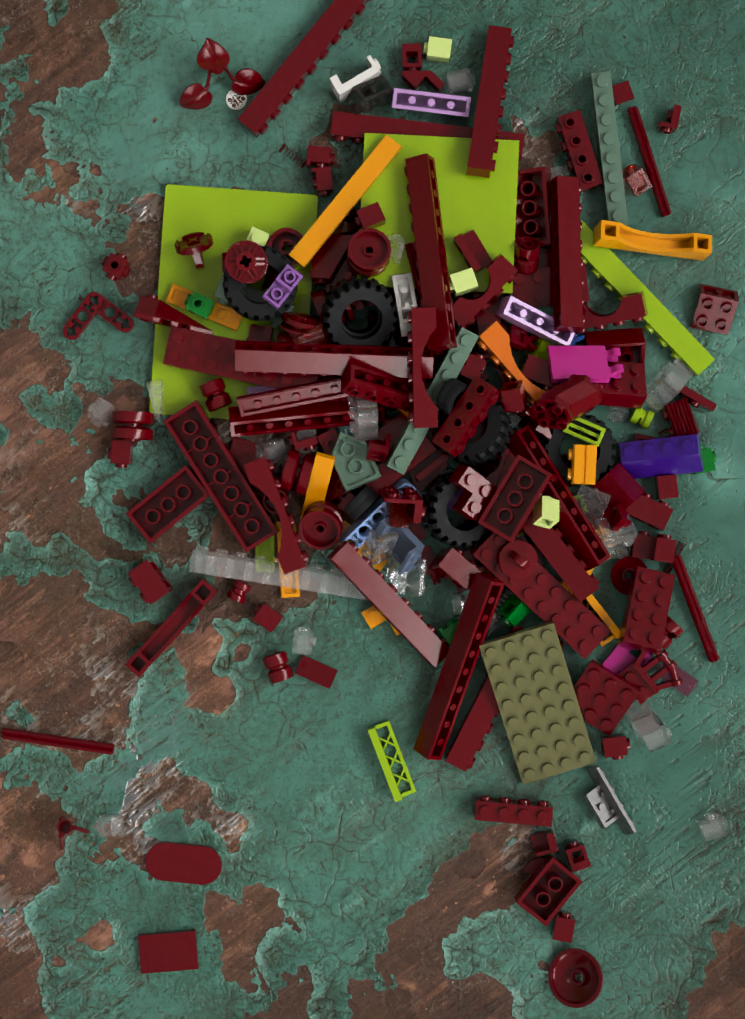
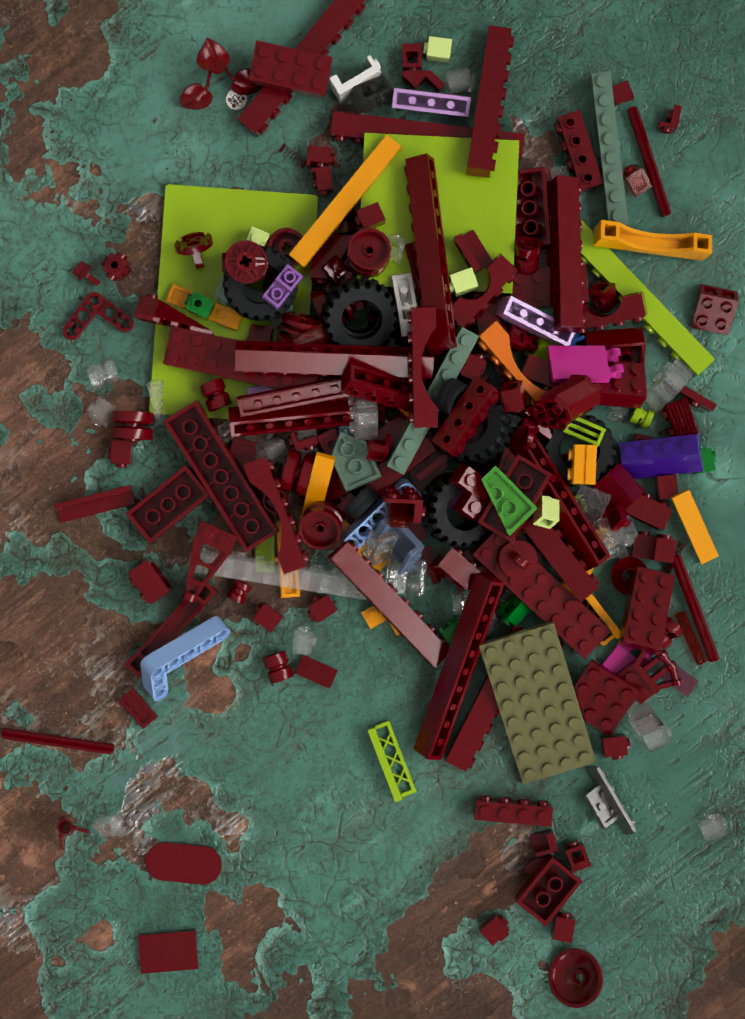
none -> dark red fence [54,485,136,523]
none -> dark red piece [72,261,100,286]
none -> clear wheel [86,357,121,390]
none -> dark red plate [118,687,158,729]
none -> light blue beam [140,616,230,701]
none -> dark red plate [182,521,238,603]
none -> dark red brick [248,40,333,99]
none -> dark red brick [307,594,338,623]
none -> dark red tile [321,255,349,283]
none -> dark red brick [479,912,510,946]
none -> bright green wing [481,465,538,537]
none -> dark red piece [519,418,539,450]
none -> dark red brick [588,281,618,313]
none -> light orange tile [671,488,719,564]
none -> clear red axle [675,611,707,665]

